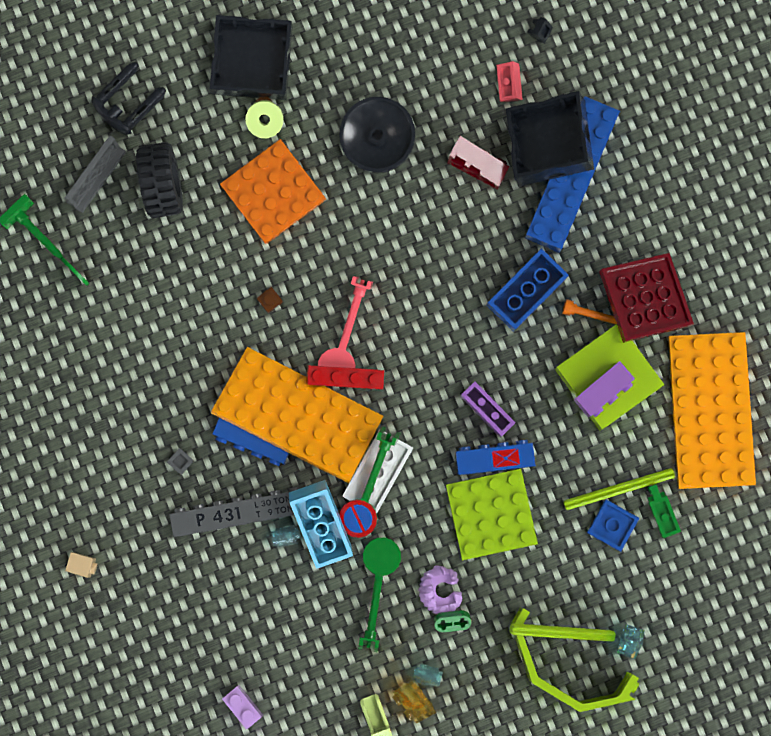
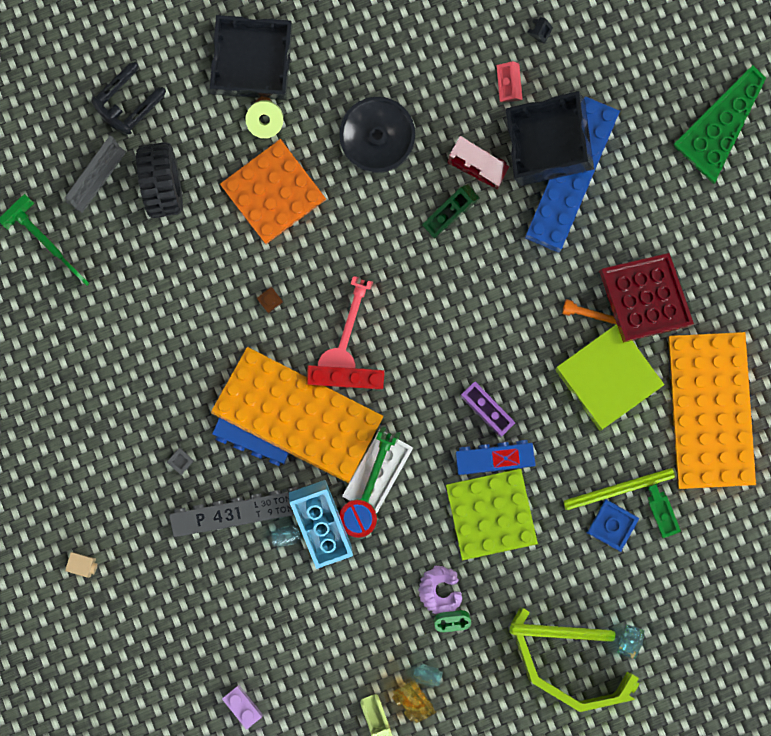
green piece [358,537,401,652] -> none
blue brick [486,248,569,332] -> none
medium lavender brick [574,361,635,418] -> none
none -> dark green slope [422,184,480,239]
none -> green wing [673,65,766,184]

